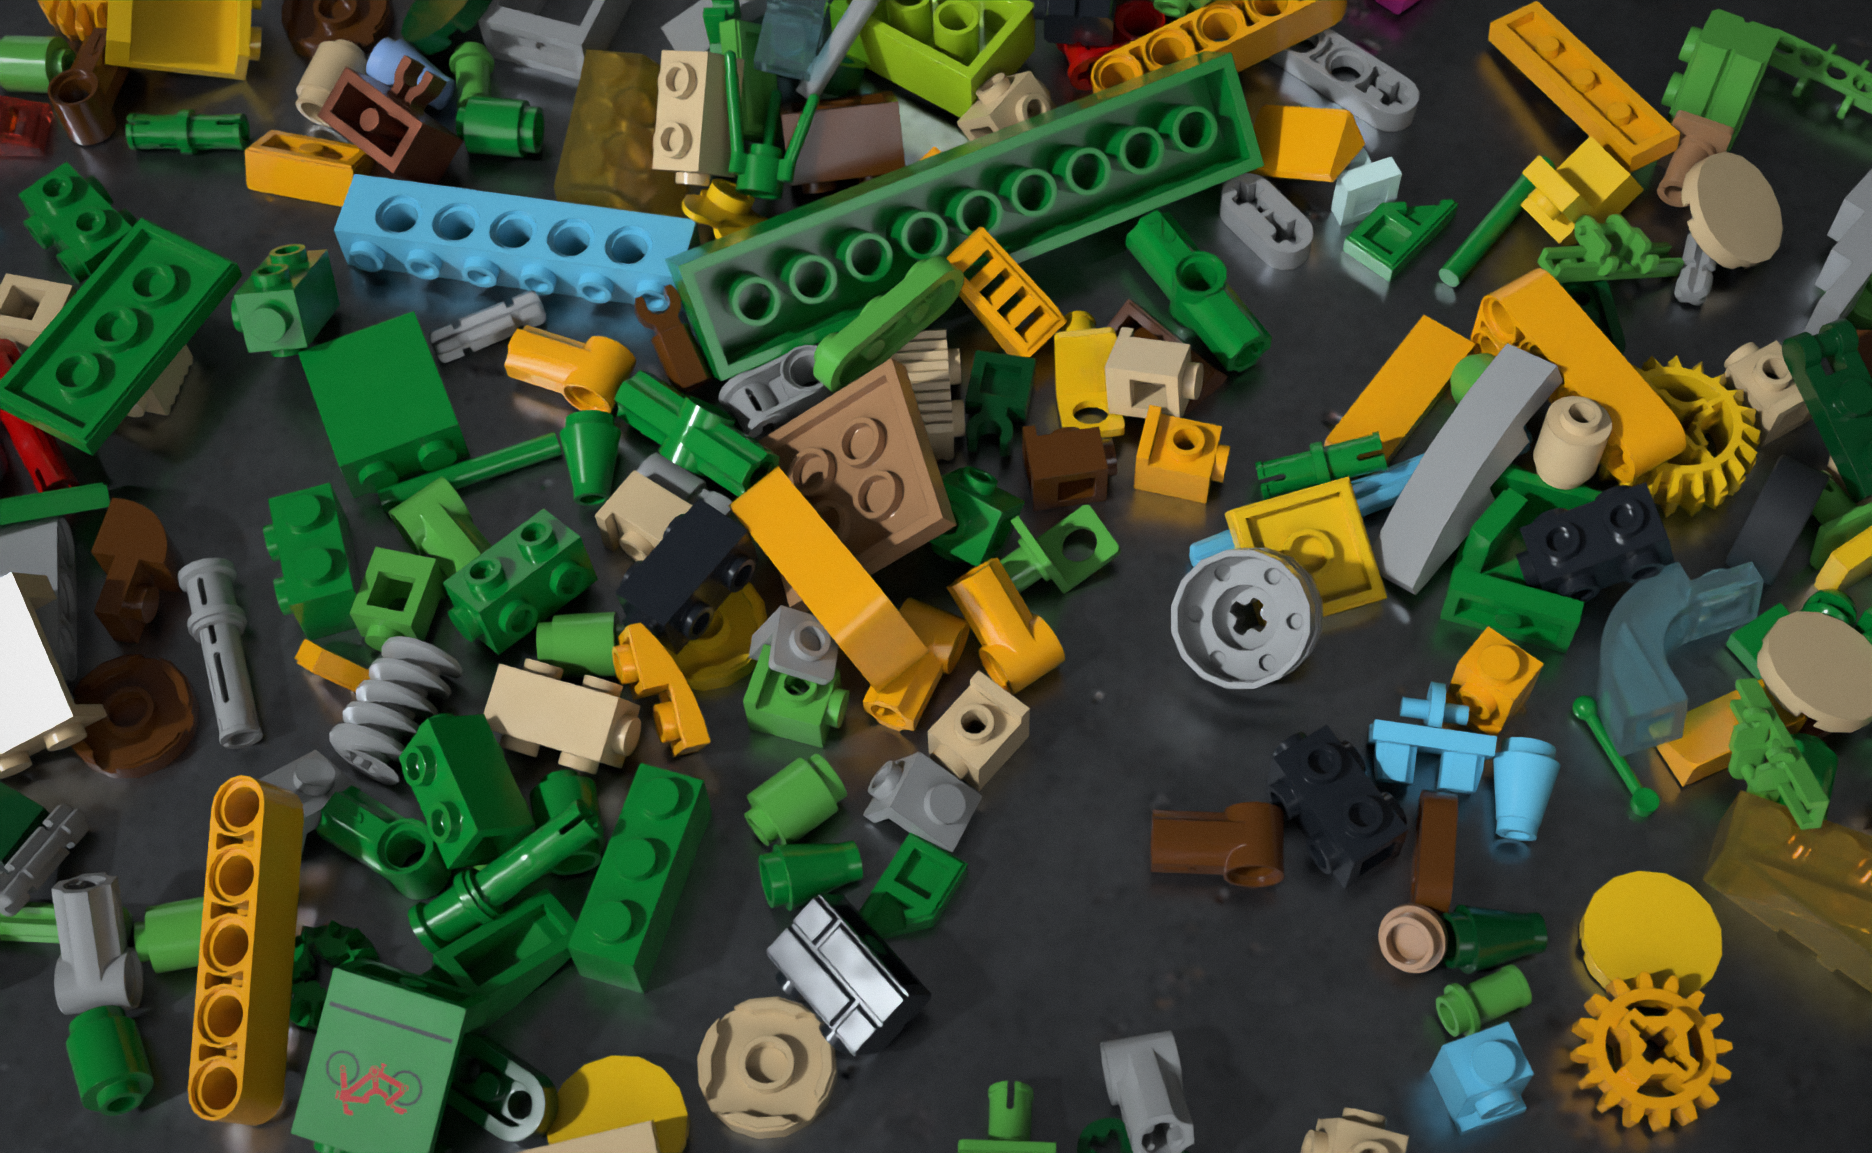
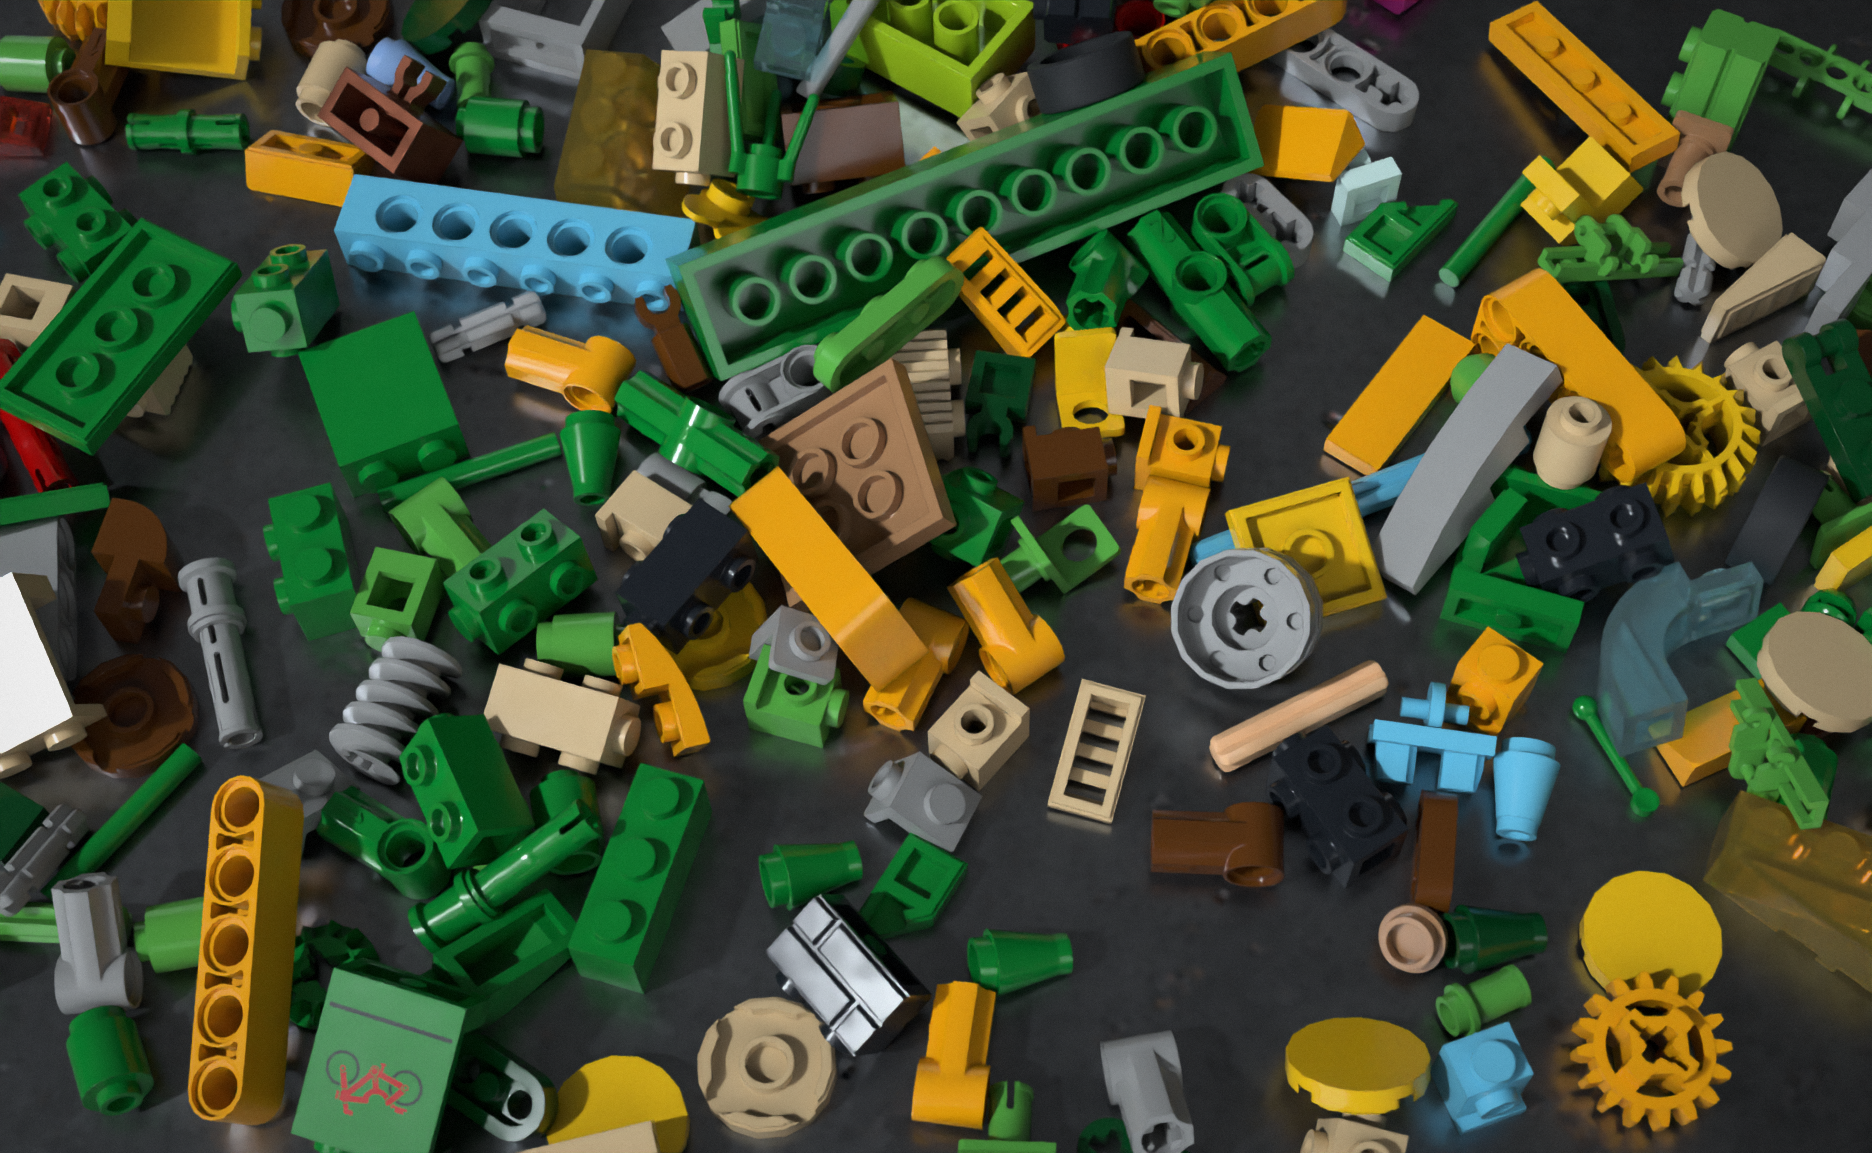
light orange tile [295,638,370,693] -> none
bright green brick [744,753,847,846] -> none
green pin [1255,431,1388,500] -> none
none -> green bar [39,743,202,903]
none -> light orange piece [912,981,996,1130]
none -> green cone [967,929,1073,998]
none -> black tyre [1027,31,1146,114]
none -> tan slope [1047,679,1146,824]
none -> green piece [1066,229,1149,330]
none -> light orange piece [1124,474,1211,604]
none -> green piece [1190,193,1295,308]
none -> light nougat axle [1209,660,1389,772]
none -> yellow tile [1285,1017,1431,1115]
none -> tan slope [1700,232,1826,344]

